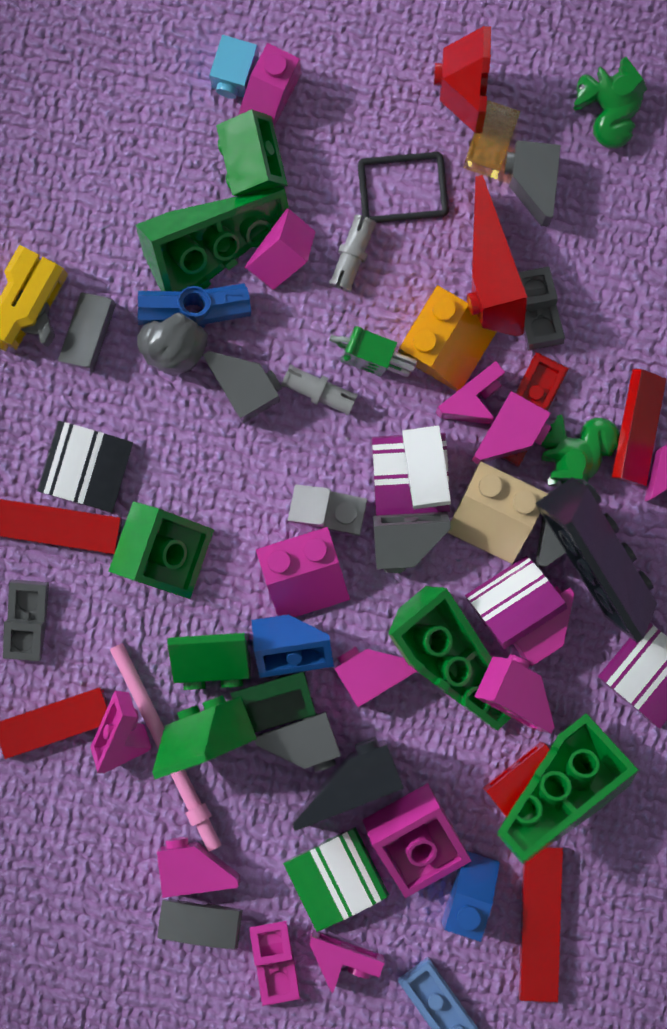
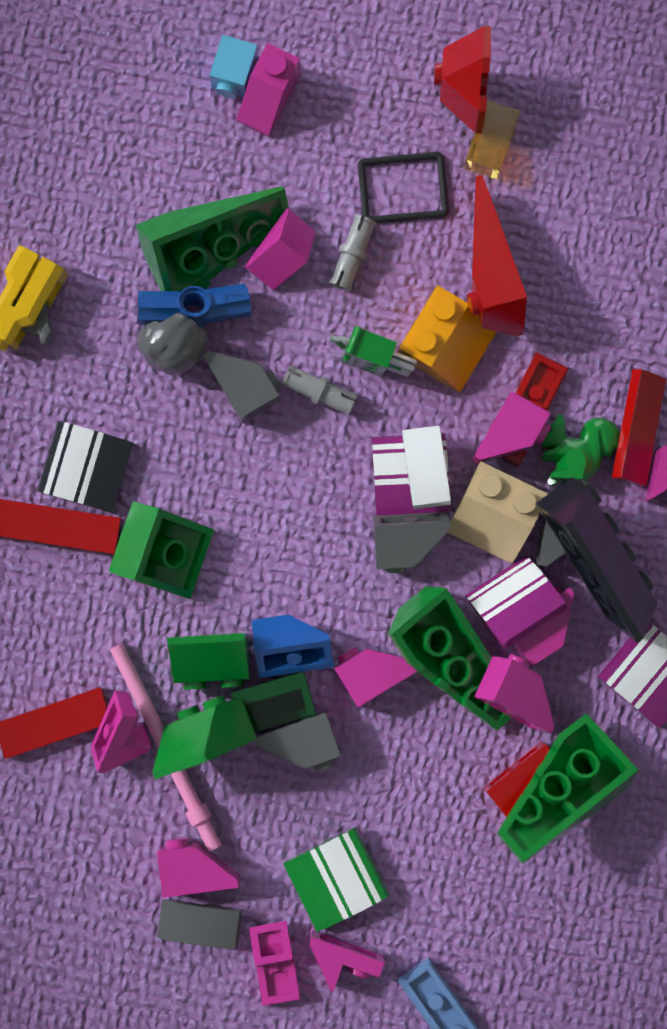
dark grey slope [3,579,49,661] -> none
dark grey slope [58,292,116,373] -> none
green brick [216,109,288,196] -> none
dark pink slope [256,527,350,617] -> none
light grey slope [288,485,367,536] -> none
black slope [292,736,404,831] -> none
dark pink slope [362,783,471,898] -> none
dark pink slope [436,361,505,424] -> none
blue slope [441,850,500,942] -> none
dark grey slope [504,140,561,227] -> none
dark grey slope [518,266,565,351] -> none
red tile [519,846,563,1002] -> none
green animal [573,57,647,149] -> none

